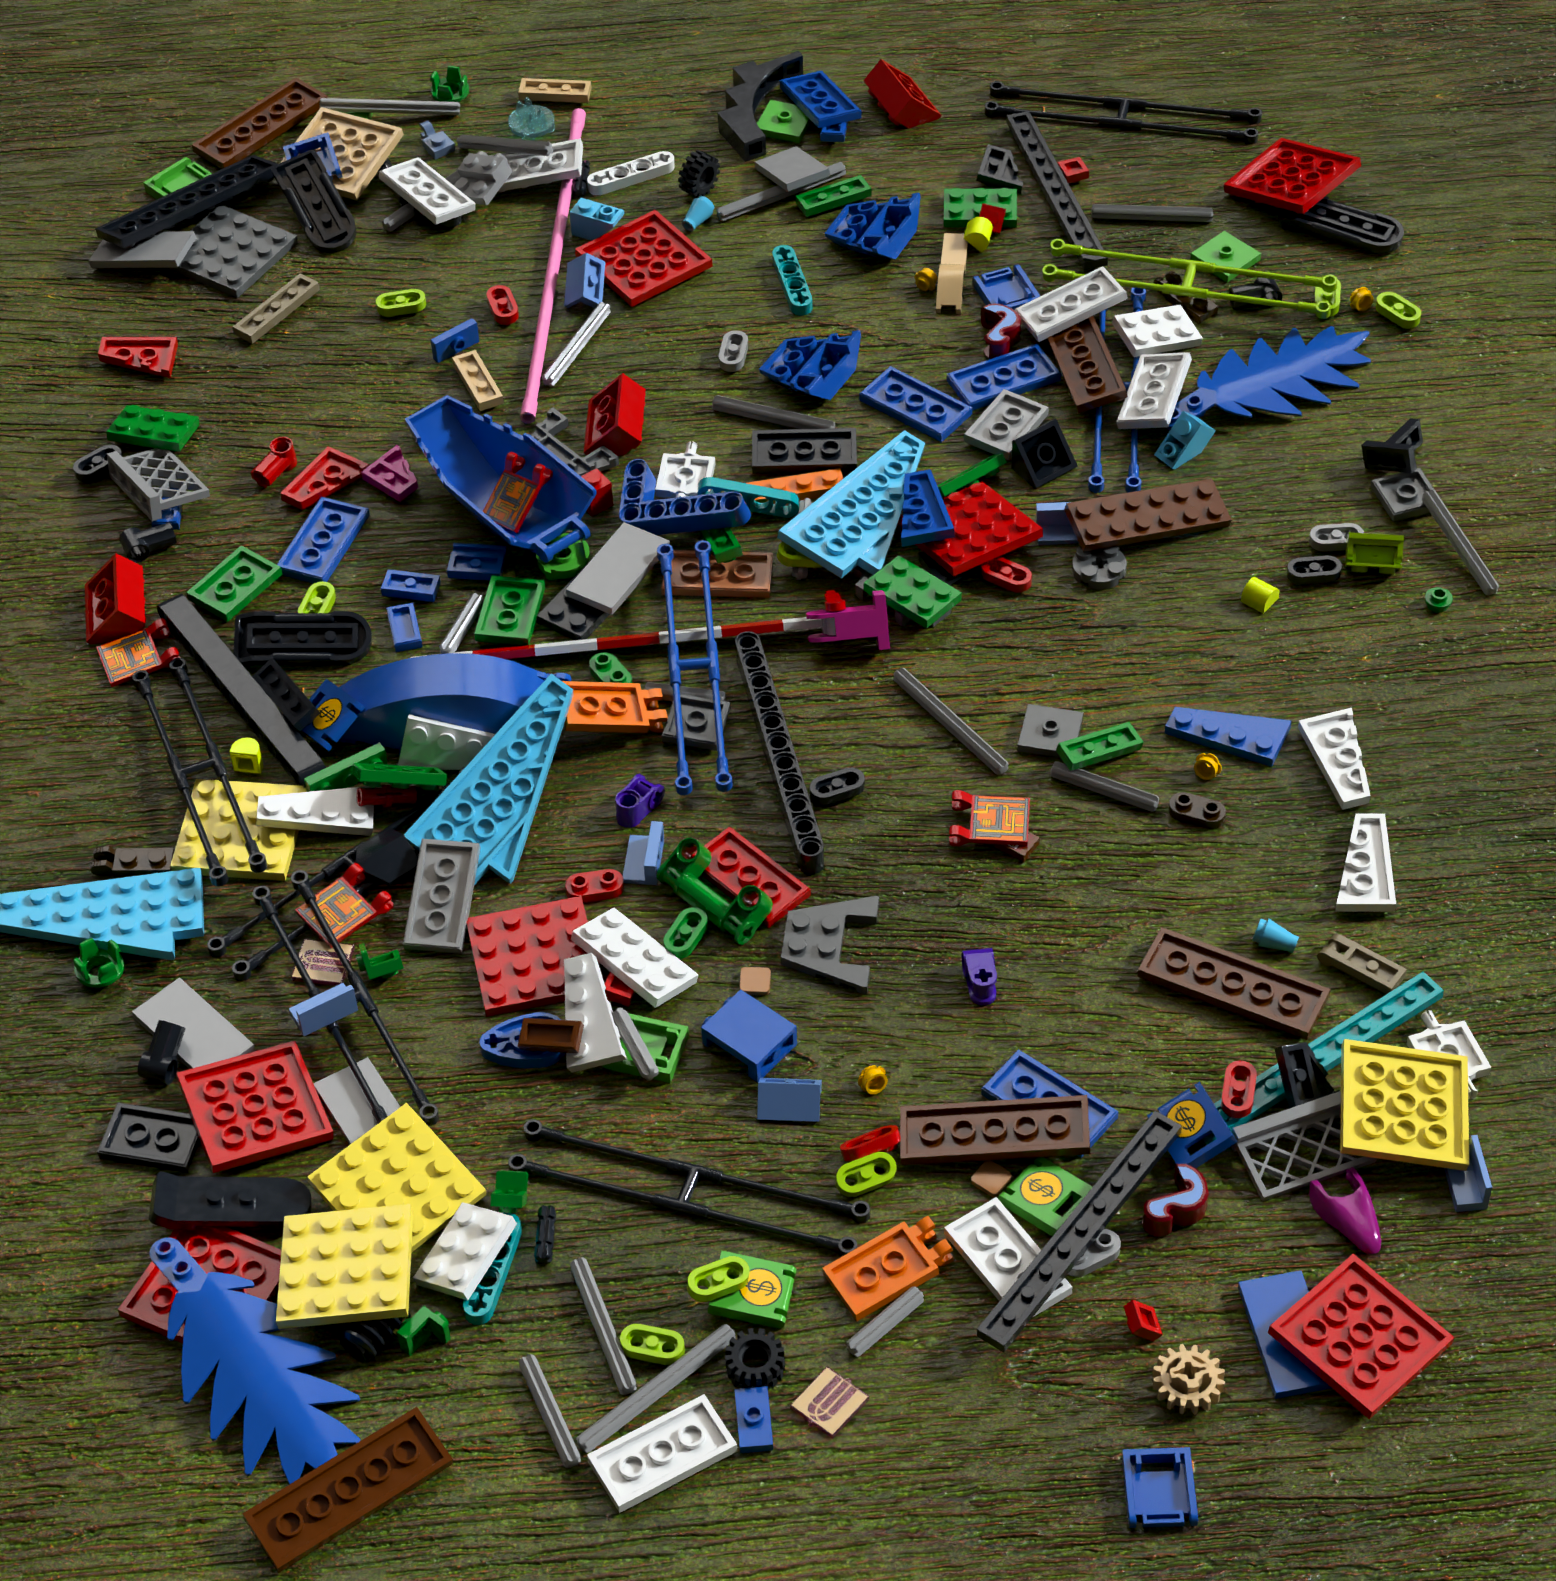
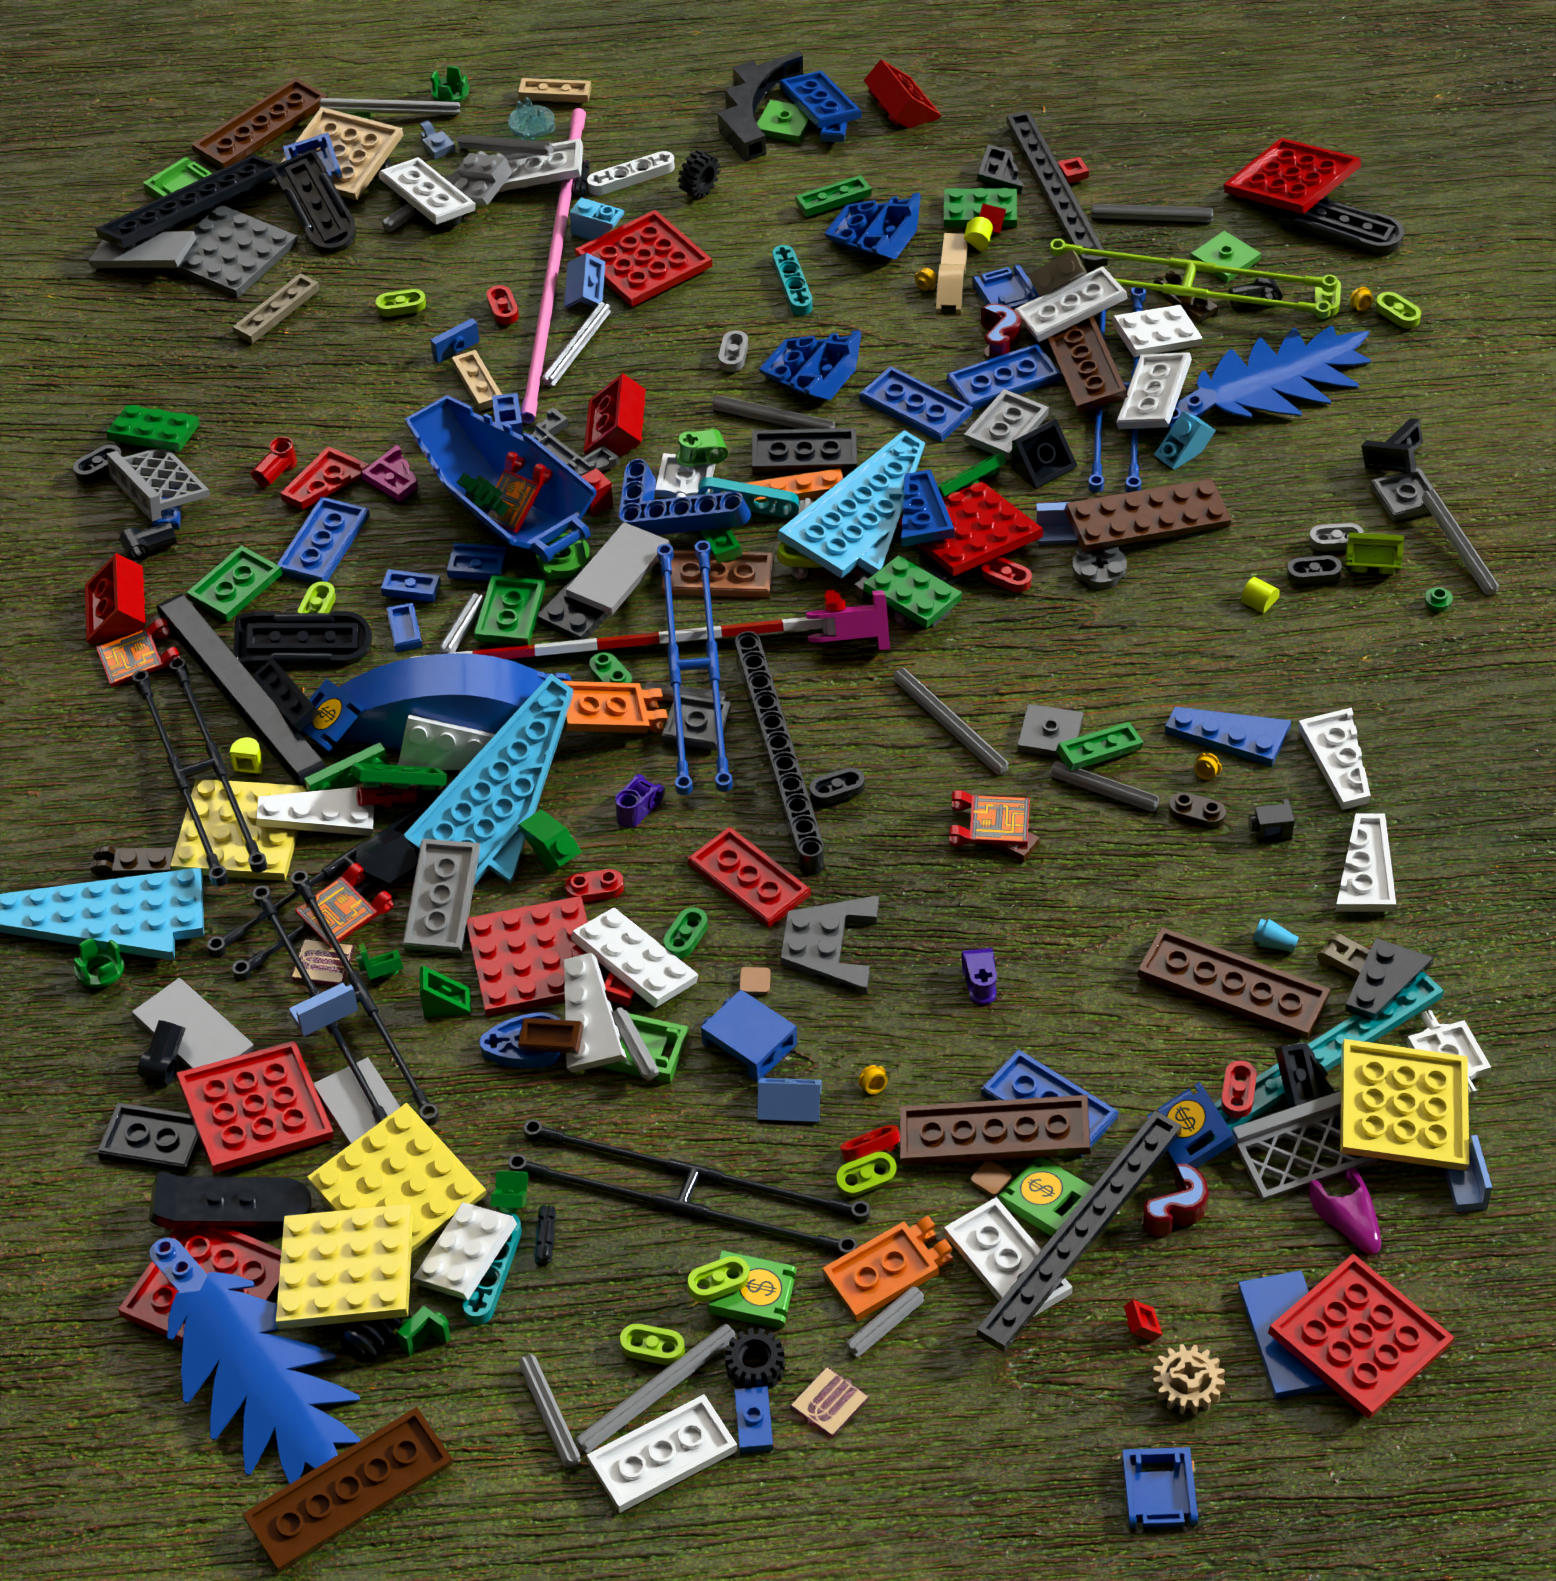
red wing [98,337,178,378] -> none
light grey axle [570,1257,637,1395] -> none
medium blue panel [623,821,664,885] -> none
green piece [656,838,773,945] -> none
medium azure cone [681,196,714,232] -> none
light grey axle [717,162,846,222] -> none
light grey tile [754,146,830,192] -> none
black bar [984,81,1262,144] -> none
light grey plate [1068,1229,1121,1277] -> none
none -> green slope [419,965,471,1018]
none -> dark green gear [456,472,510,517]
none -> blue arch [492,393,523,436]
none -> green slope [517,809,582,873]
none -> bright green piece [675,429,729,467]
none -> dark tan brick [1028,250,1088,296]
none -> black brick [1248,799,1295,843]
none -> wing [1345,938,1434,1021]

